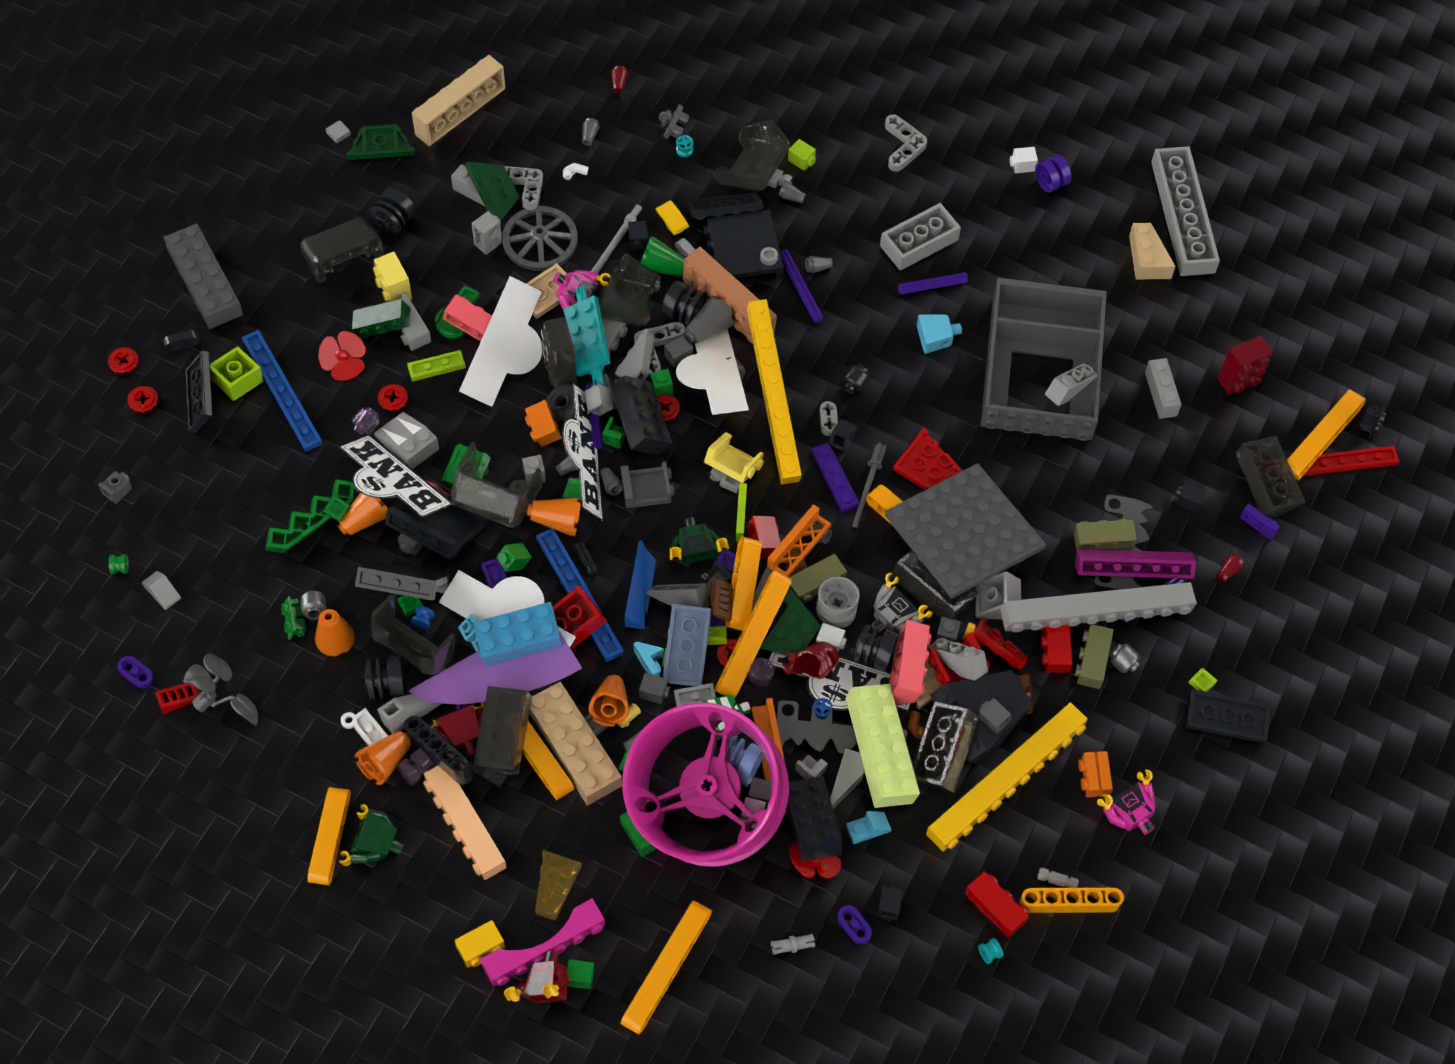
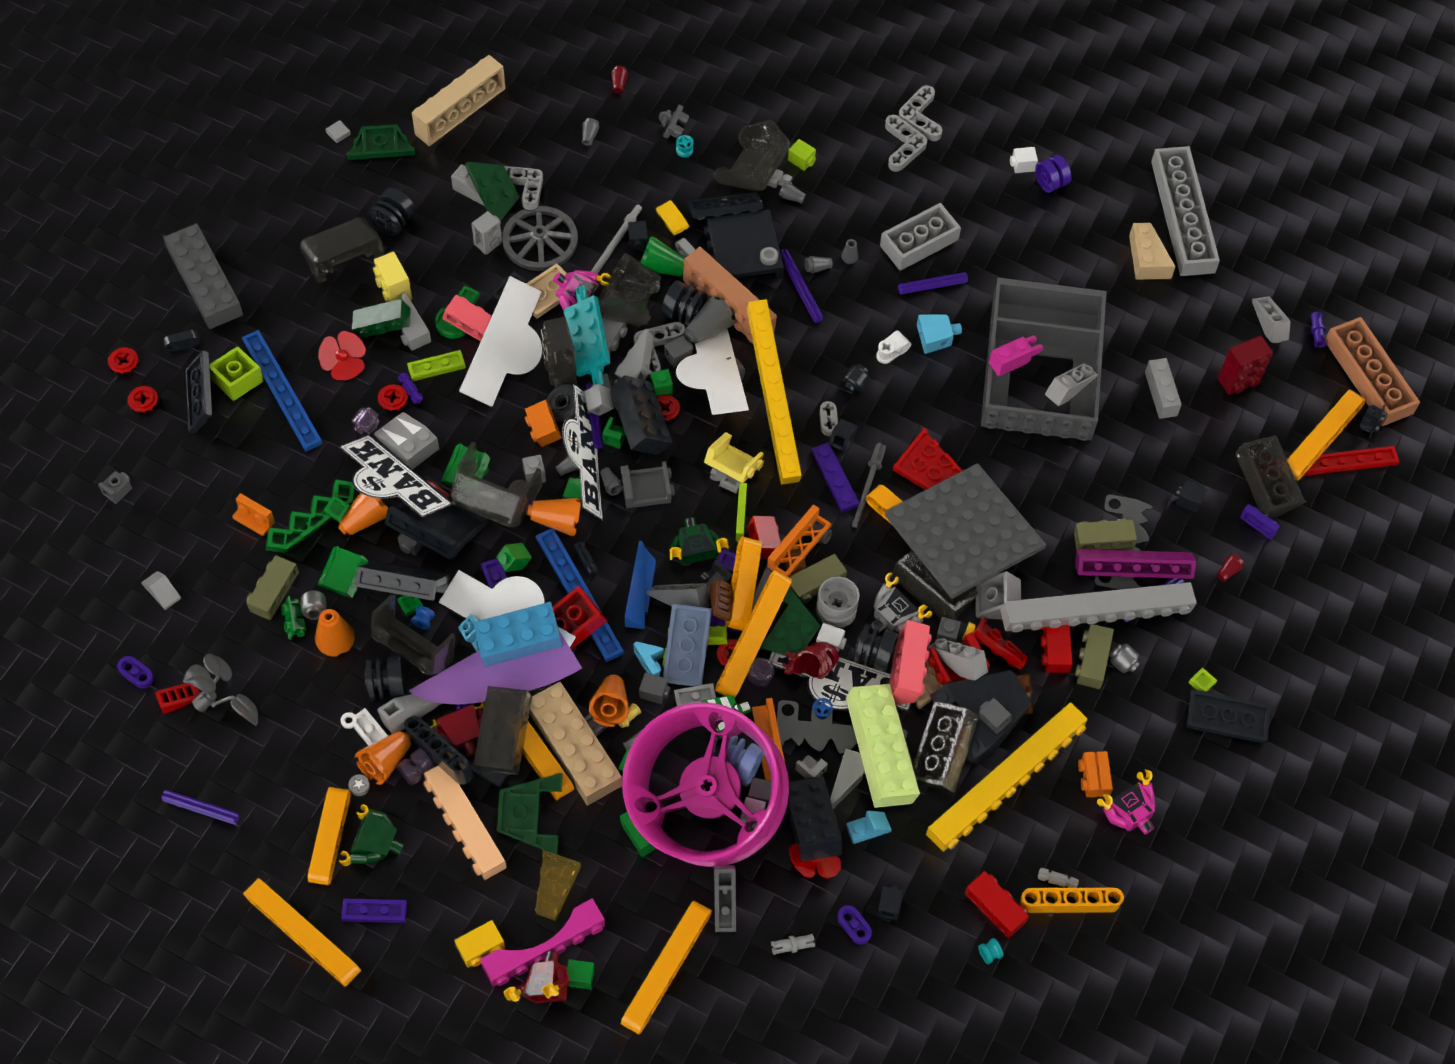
green wheel [109,554,129,574] -> none
white arm [562,163,589,180] -> none
dark orange arm [908,711,927,739] -> none
none -> dark purple axle [161,790,240,824]
none -> orange bracket [233,493,275,536]
none -> light orange beam [243,878,361,987]
none -> olive brick [247,555,299,620]
none -> green slope [318,546,368,599]
none -> dark purple plate [341,899,407,923]
none -> light grey tile [349,774,370,796]
none -> dark purple axle [398,373,423,404]
none -> dark green wing [497,773,563,854]
none -> dark grey slope [714,865,736,932]
none -> dark grey cone [841,239,859,264]
none -> white piece [876,331,911,364]
none -> light grey beam [899,85,942,141]
none -> dark pink hinge [989,335,1044,377]
none -> light grey slope [1252,296,1290,343]
none -> dark purple pin [1310,312,1327,348]
none -> nougat brick [1325,317,1420,426]

